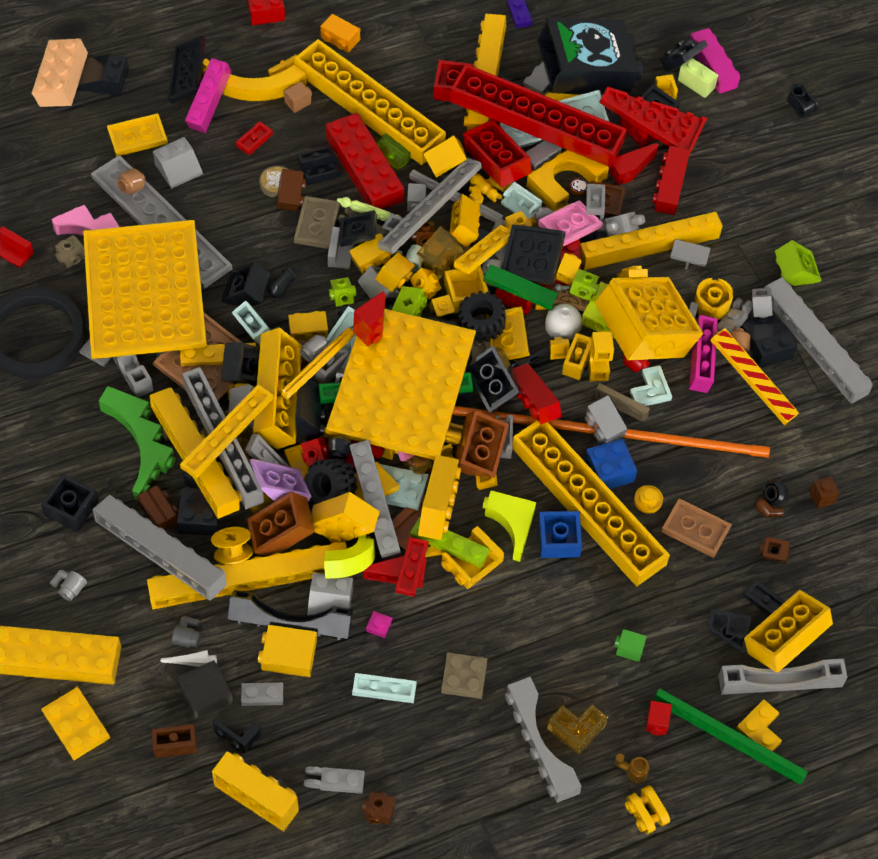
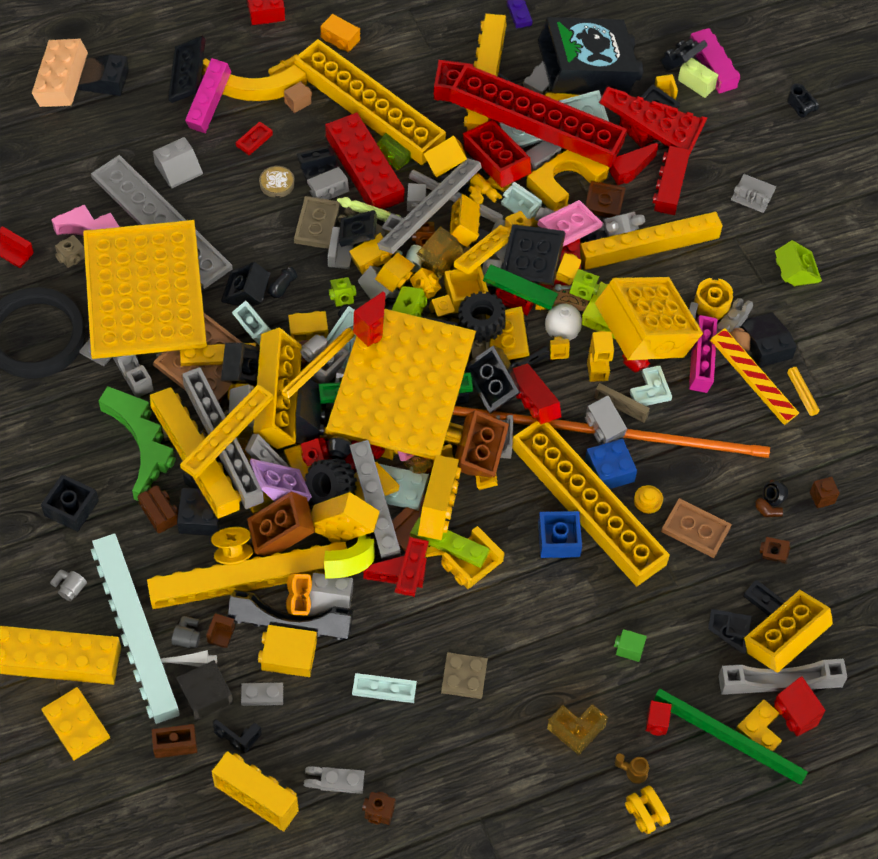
light grey brick [93,495,227,601] -> none
yellow plate [107,113,168,157] -> none
medium nougat head [117,168,145,195] -> none
reddish brown brick [276,169,306,212] -> none
dark pink plate [366,611,392,638] -> none
neon yellow arch [482,491,536,562] -> none
light grey arch [505,677,582,803] -> none
yellow brick [562,333,592,380] -> none
tile [570,178,587,196] -> none
light grey panel [586,183,605,225] -> none
yellow plate [617,266,648,278] -> none
light grey panel [670,239,711,270] -> none
light grey brick [752,288,773,318] -> none
light grey brick [764,277,873,404] -> none
none -> light aqua brick [90,533,180,724]
none -> reddish brown panel [206,614,235,648]
none -> light orange brick [286,573,312,615]
none -> light grey hinge [307,167,349,200]
none -> light grey hinge [731,174,776,213]
none -> red slope [774,676,826,737]
none -> yellow axle [787,367,819,416]

